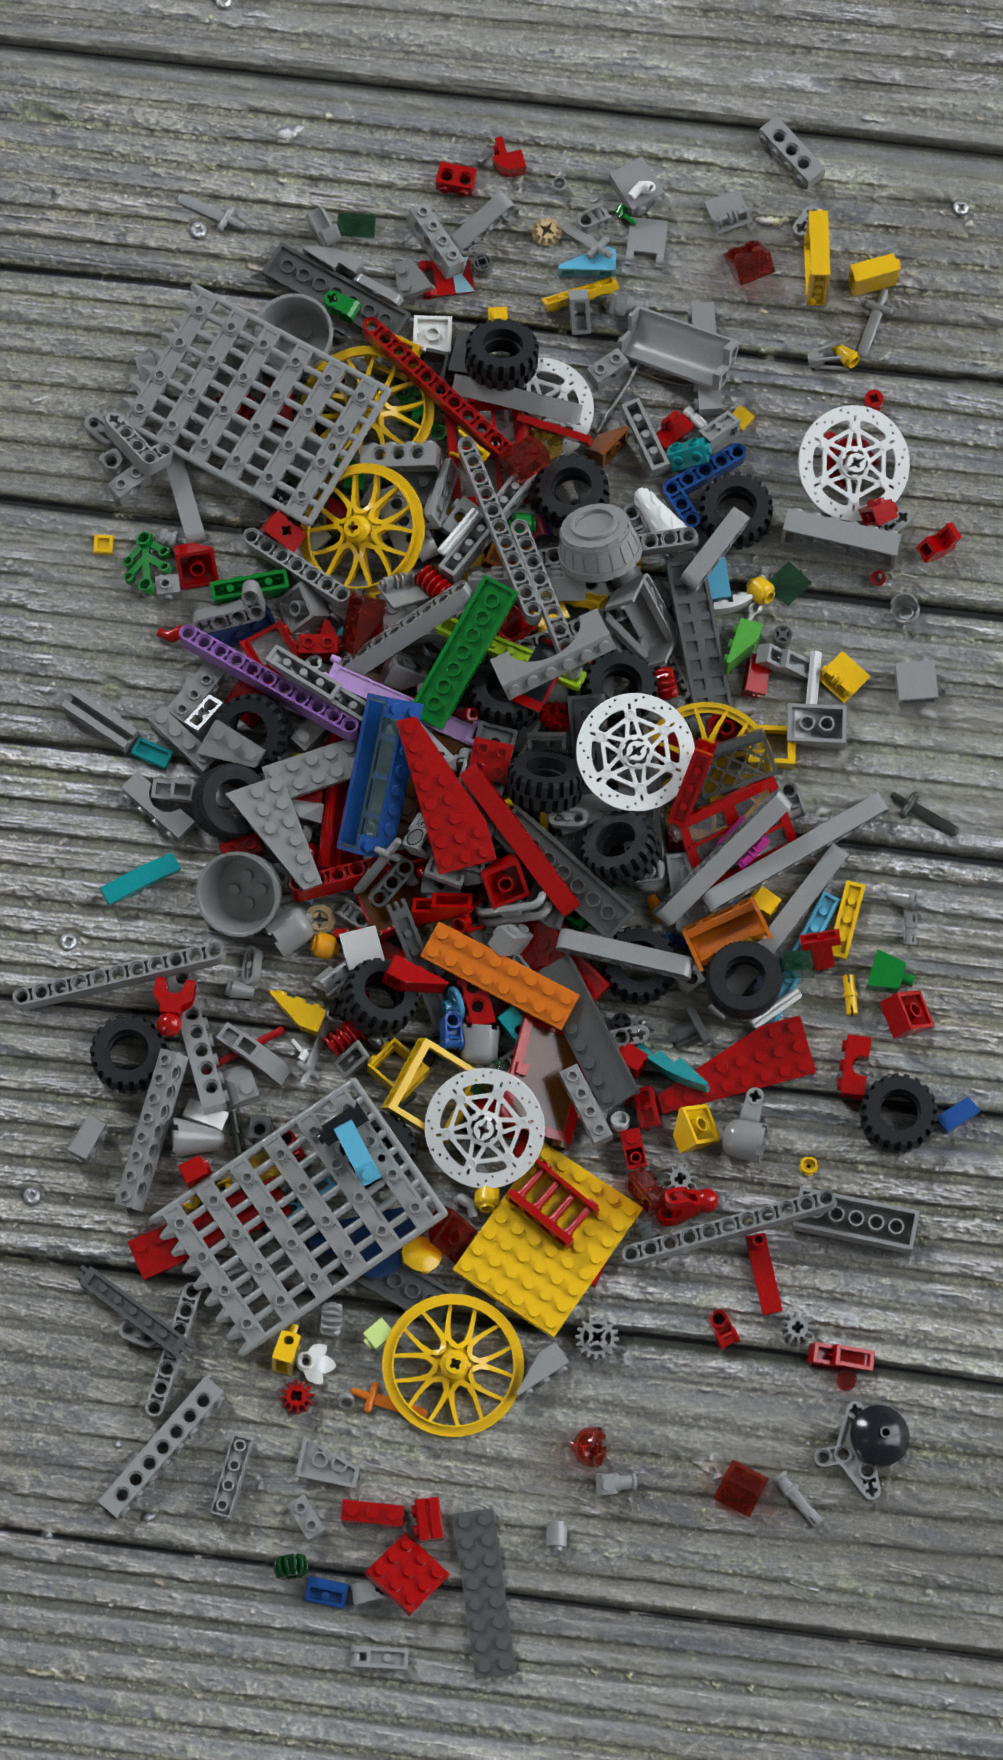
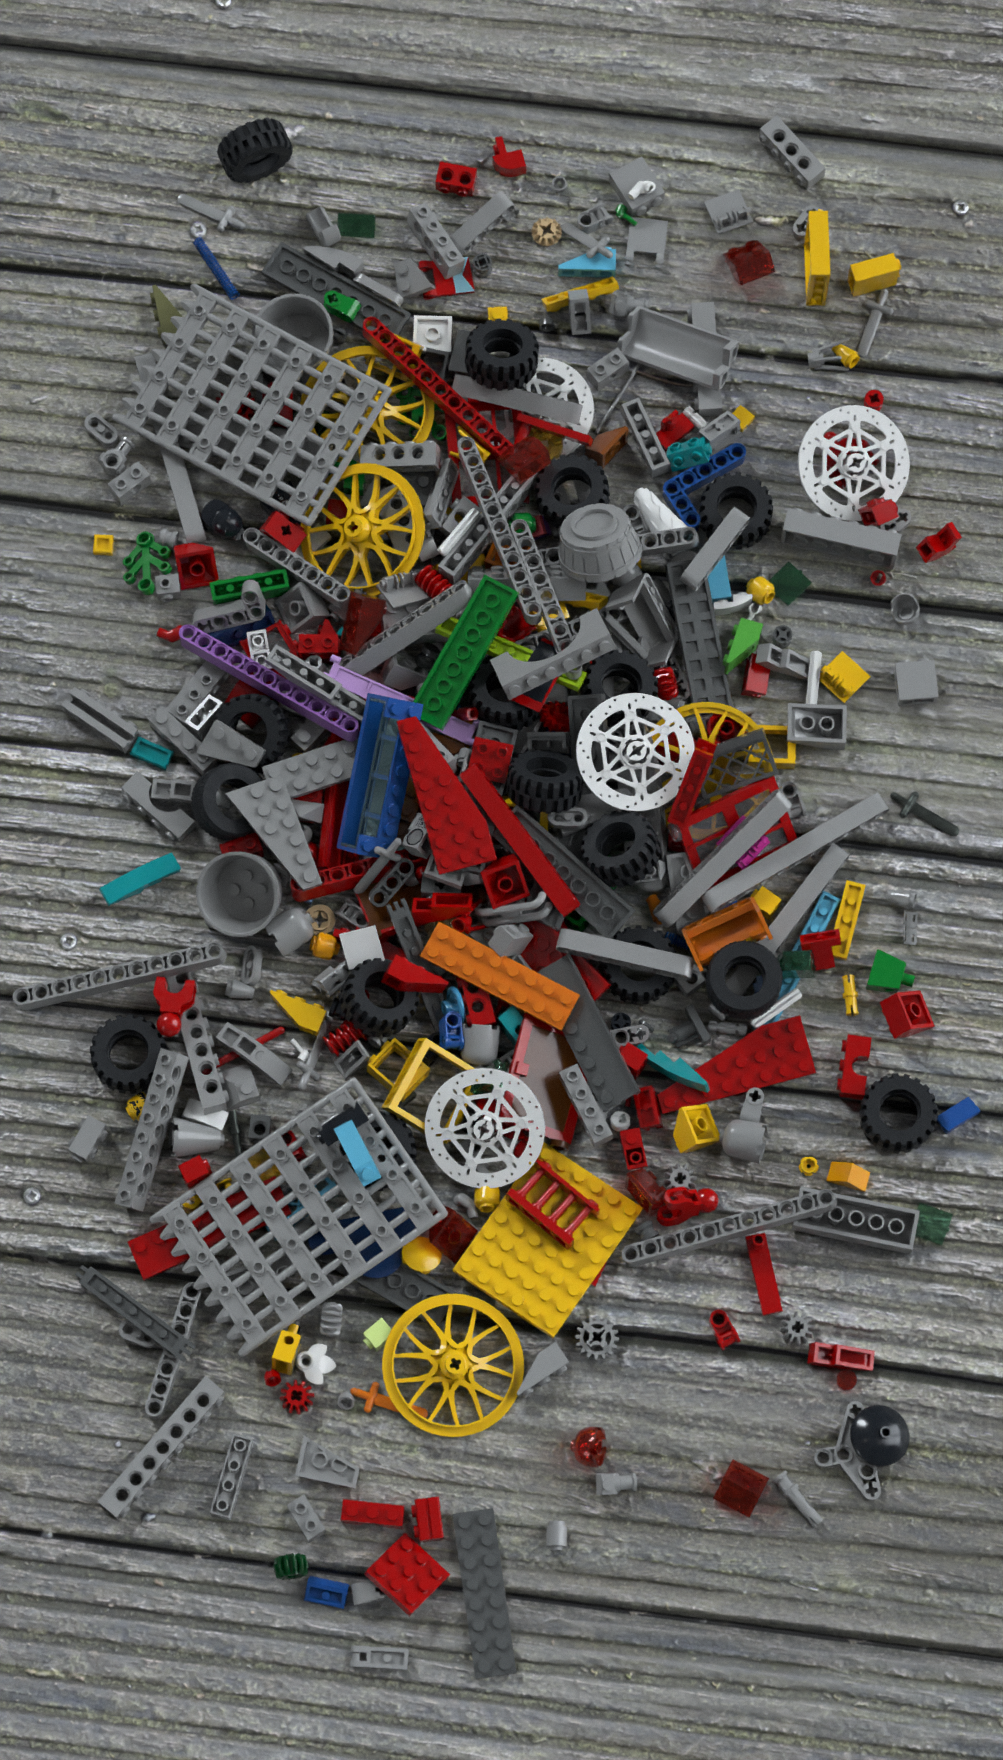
light grey beam [104,412,173,476] -> none
none -> yellow head [126,1092,147,1121]
none -> olive slope [150,285,182,345]
none -> blue piece [193,237,240,299]
none -> black hair [201,499,244,541]
none -> black tyre [217,118,293,183]
none -> white slope [246,629,272,669]
none -> red hinge [264,1369,281,1387]
none -> dark grey hinge [539,316,555,332]
none -> light grey axle [708,1021,747,1036]
none -> light orange slope [826,1162,870,1192]
none -> clear green piece [915,1202,953,1246]

